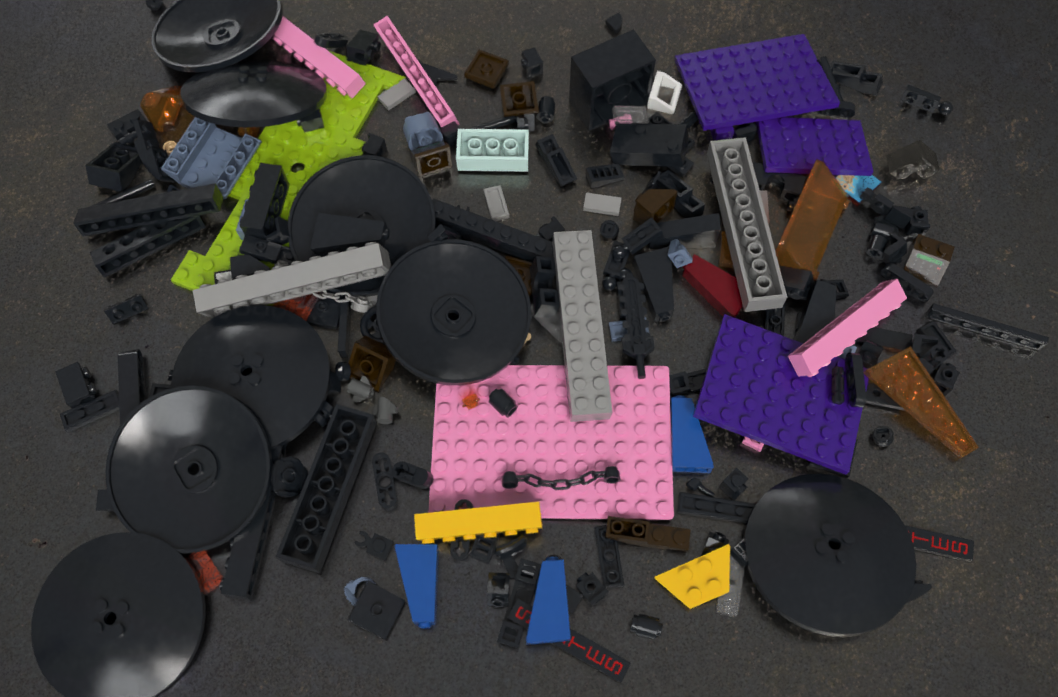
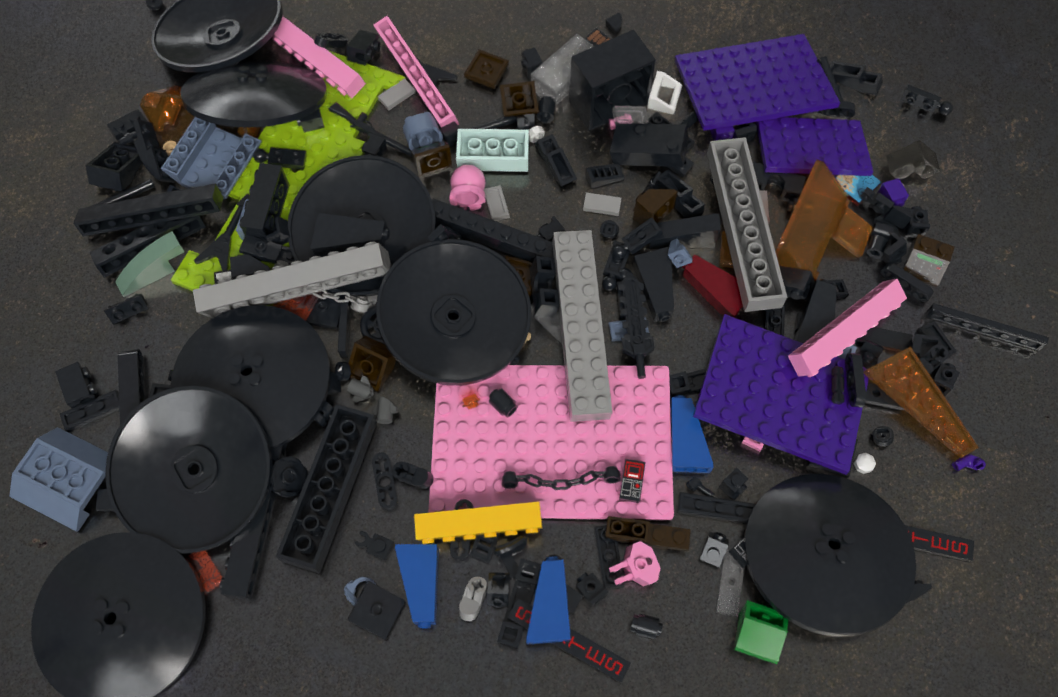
yellow wing [655,544,730,609] -> none
none -> sand blue slope [9,427,108,532]
none -> sand green slope [115,231,184,297]
none -> black piece [194,194,250,271]
none -> black plate [253,147,307,170]
none -> black piece [329,102,412,158]
none -> bright pink tile [449,165,486,211]
none -> light grey piece [459,576,487,621]
none -> white tile [529,126,545,143]
none -> clear piece [531,27,612,105]
none -> bright pink hinge [609,541,660,586]
none -> black tile [619,459,646,503]
none -> green slope [734,600,788,664]
none -> clear orange plate [832,207,873,258]
none -> white tile [854,453,876,474]
none -> dark purple brick [877,178,909,207]
none -> dark purple arm [952,454,986,471]

